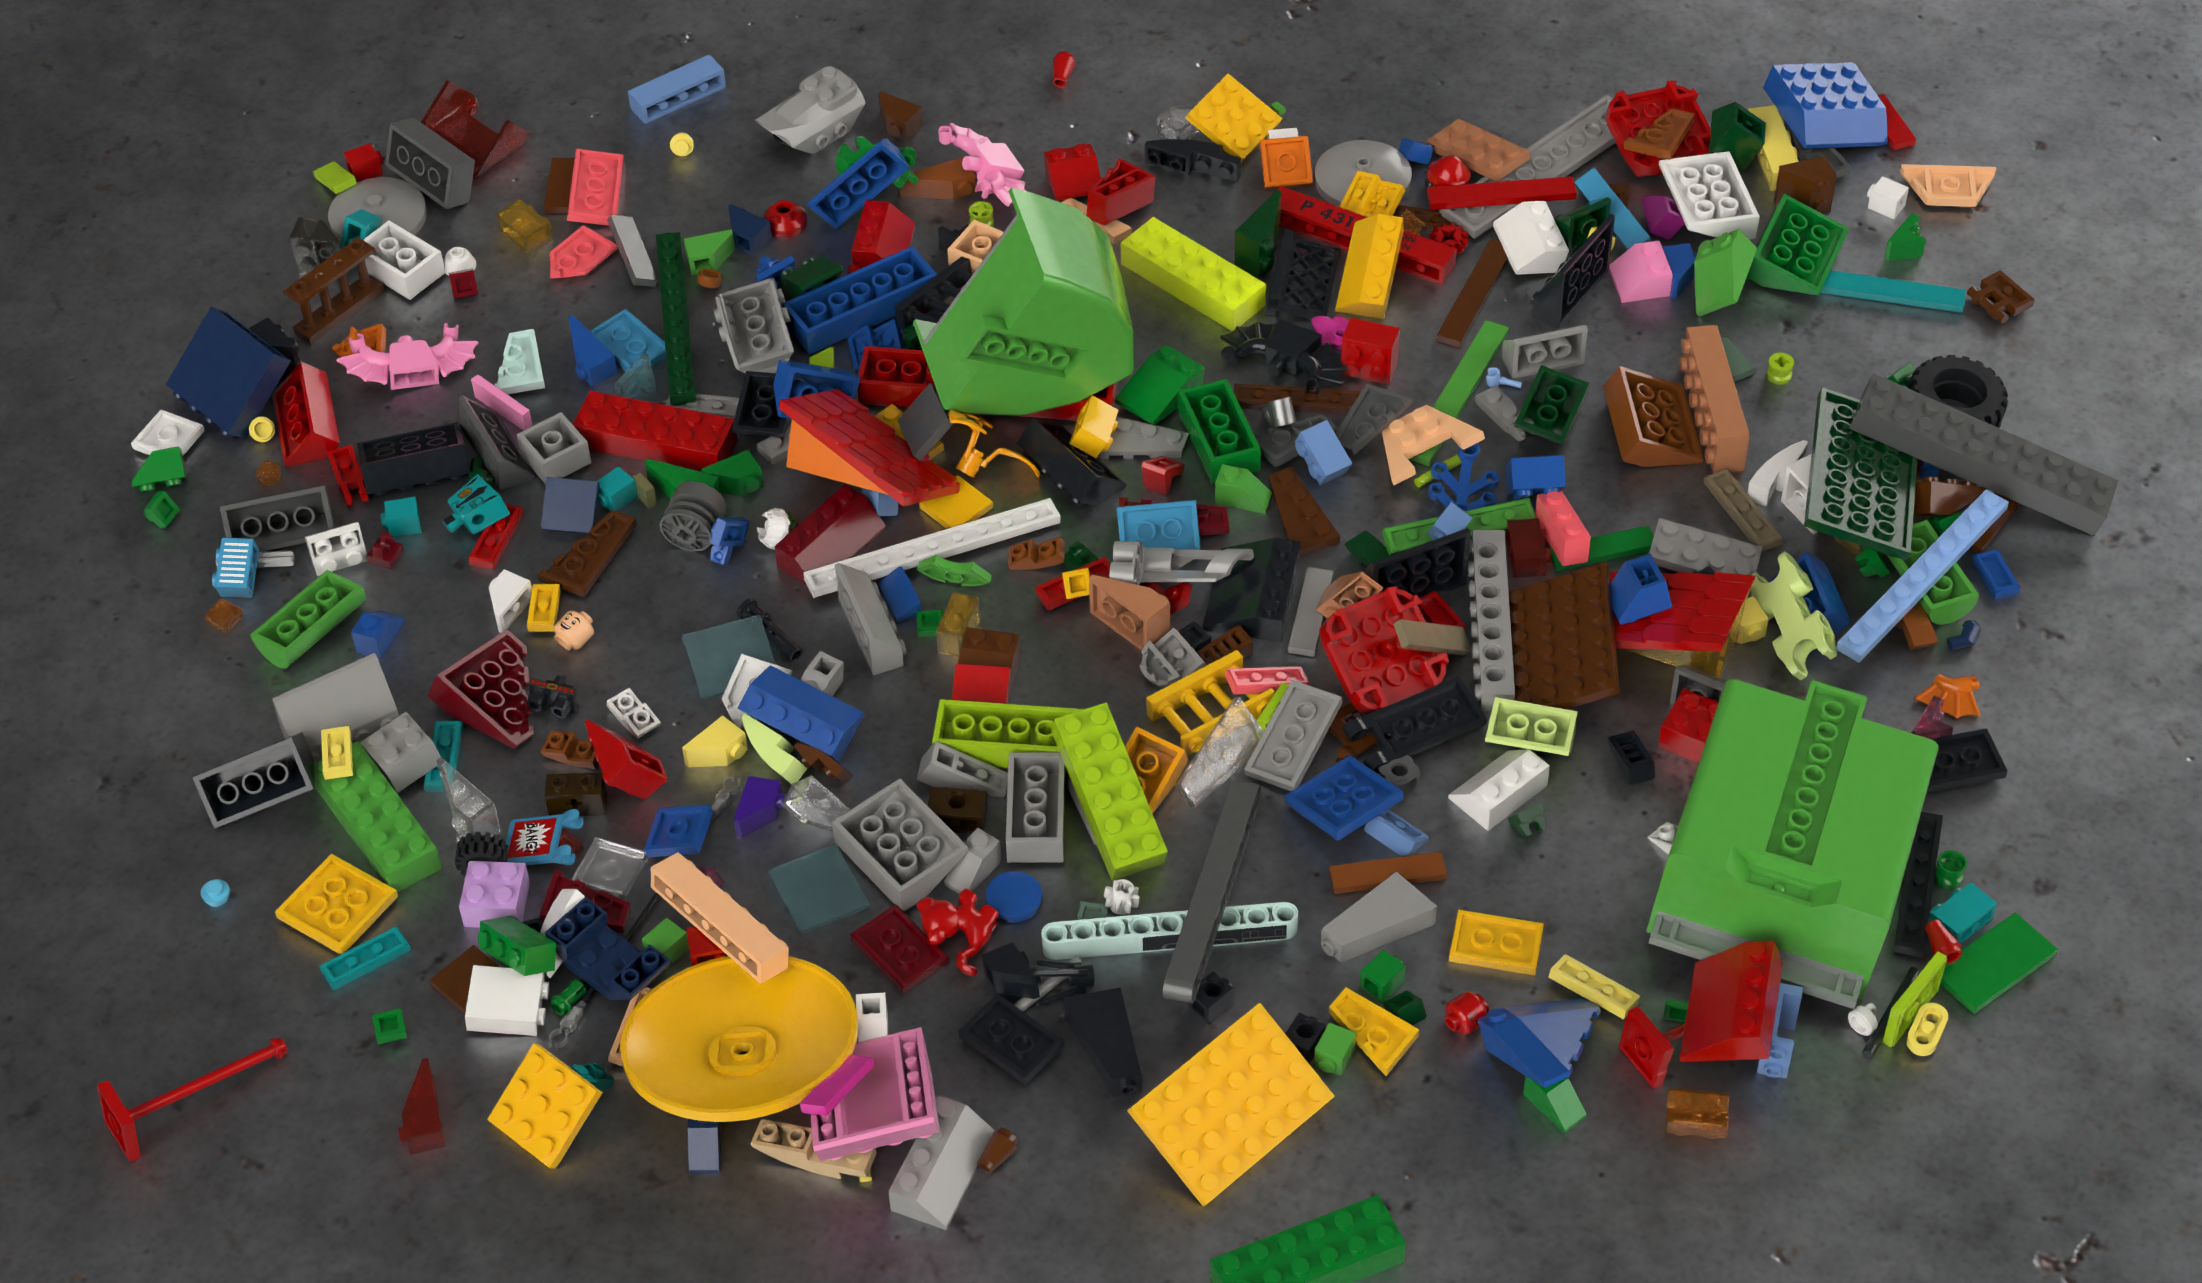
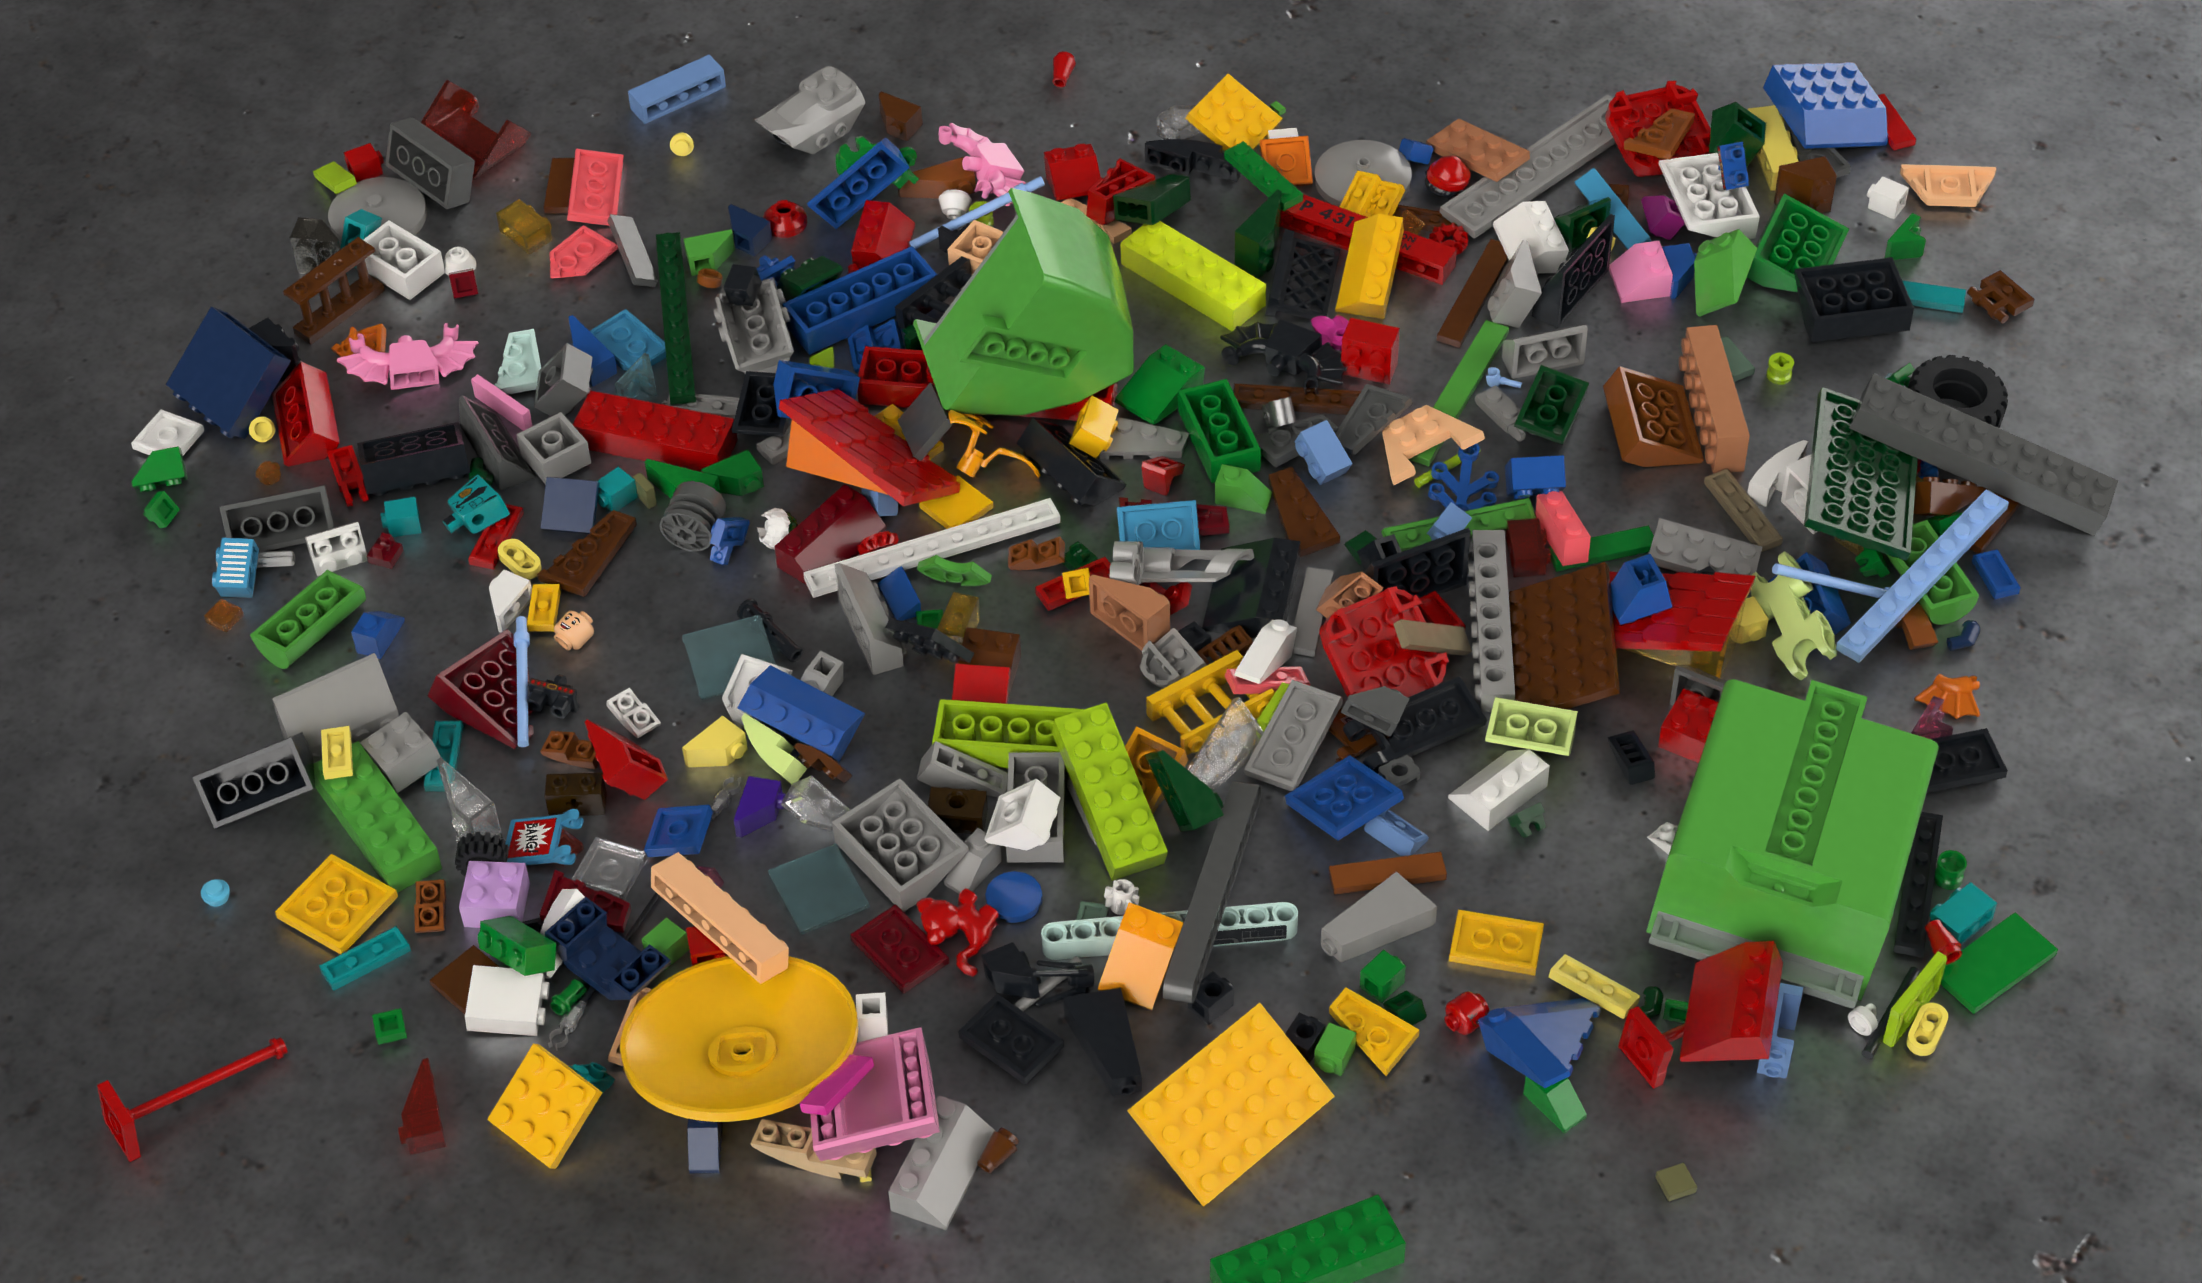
red tile [1427,176,1577,210] -> none
clear orange bracket [1666,1088,1729,1139] -> none
none -> dark orange slope [414,879,446,933]
none -> light yellow plate [498,539,542,580]
none -> light blue bar [513,616,530,747]
none -> dark grey brick [534,343,593,416]
none -> black brick [723,264,762,306]
none -> red gear [857,531,899,555]
none -> black plate [885,618,974,664]
none -> light blue bar [909,176,1045,249]
none -> white cone [939,190,972,220]
none -> white slope [984,779,1060,851]
none -> light orange slope [1097,902,1184,1011]
none -> dark green slope [1113,174,1191,225]
none -> dark green slope [1145,750,1224,831]
none -> green plate [1224,141,1303,211]
none -> white slope [1235,619,1297,684]
none -> dark grey slope [1340,686,1410,737]
none -> black brick [1357,534,1402,570]
none -> light grey slope [1488,240,1542,328]
none -> dark green arm [1640,986,1664,1019]
none -> olive tile [1655,1163,1697,1202]
none -> blue hips [1717,142,1749,190]
none -> light blue bar [1772,563,1891,599]
none -> black slope [1794,257,1914,342]

